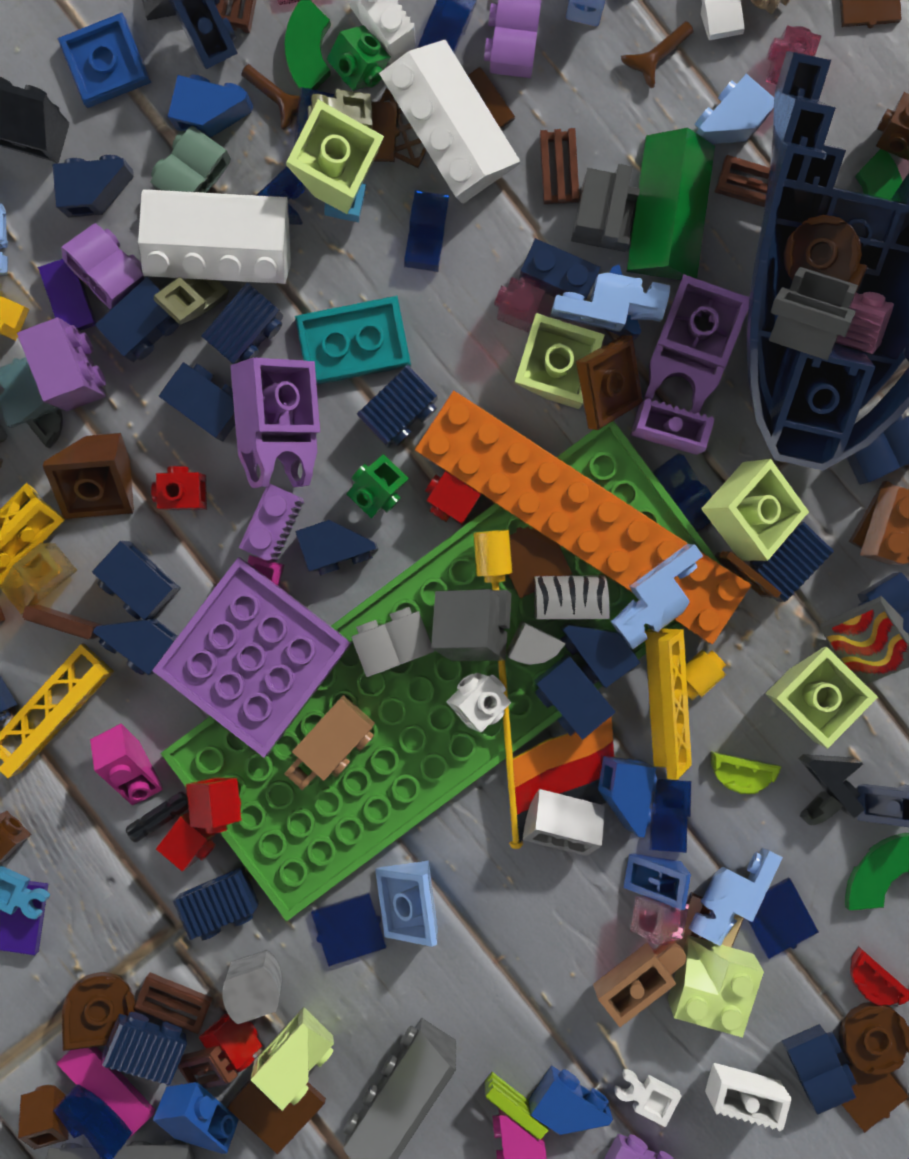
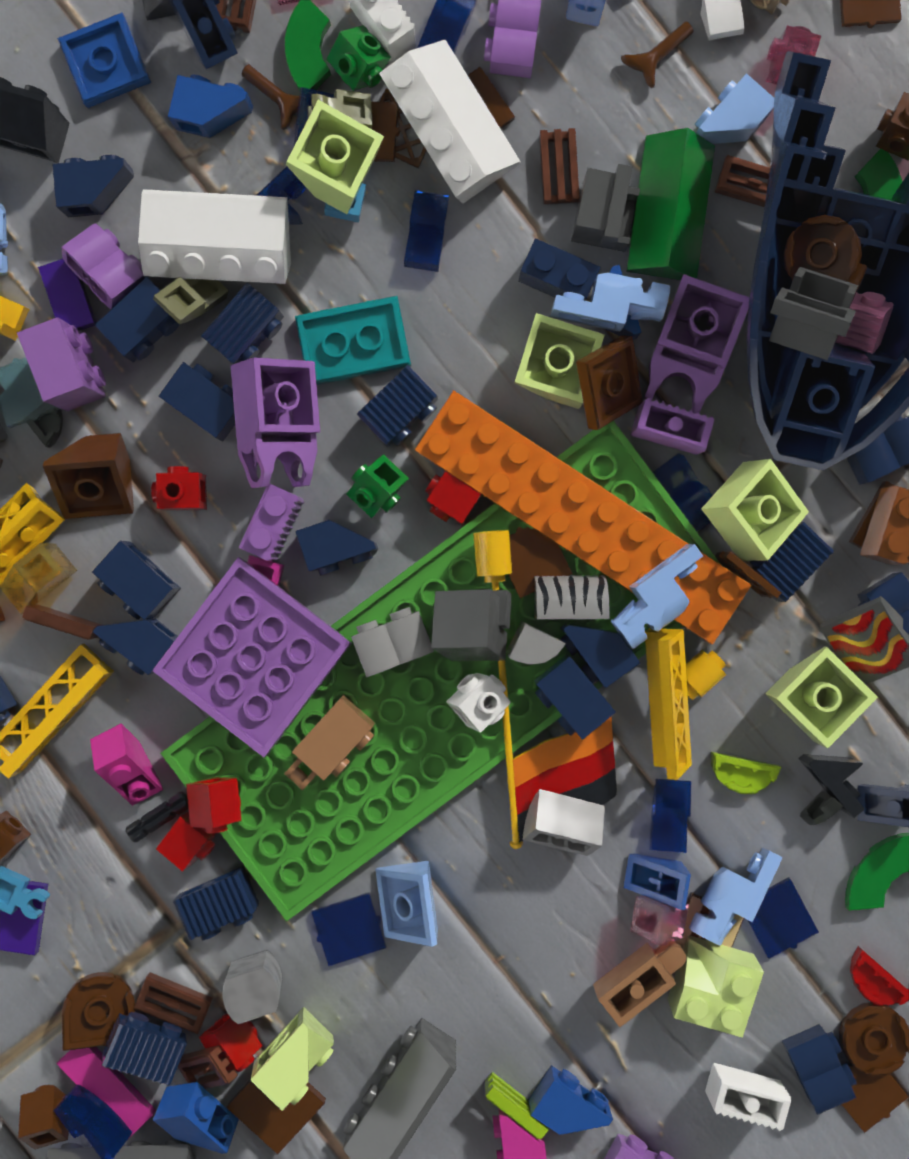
sand green brick [150,125,231,193] -> none
clear pink brick [494,277,545,333] -> none
blue slope [598,756,657,838] -> none
white plate [614,1069,682,1127] -> none

